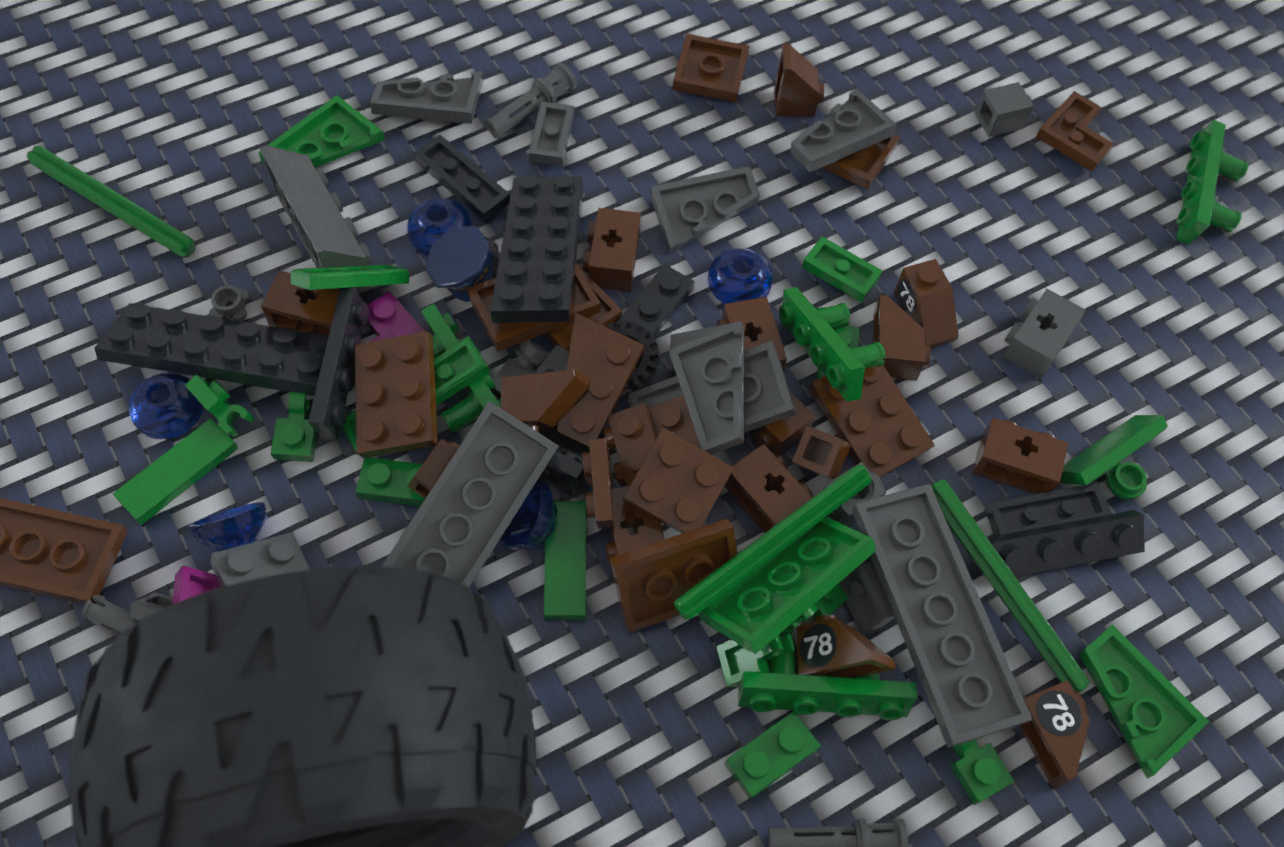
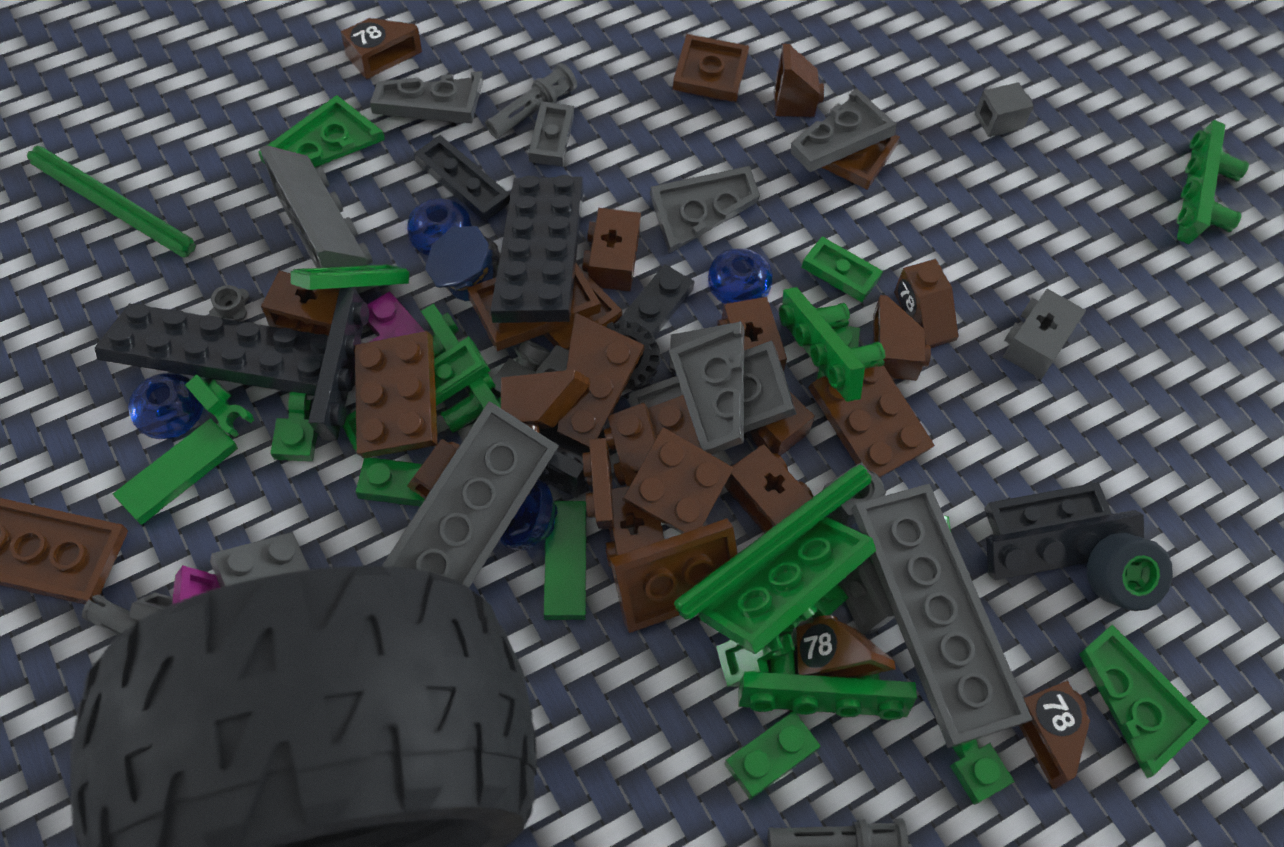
clear blue piece [189,502,268,551] -> none
reddish brown brick [792,425,851,479] -> none
green axle [931,479,1090,693] -> none
reddish brown brick [972,418,1069,494] -> none
reddish brown plate [1036,91,1114,172] -> none
green tile [1060,415,1168,485] -> none
green plate [1106,462,1147,500] -> none
none -> reddish brown slope [340,18,422,80]
none -> black wheel [1087,533,1173,611]

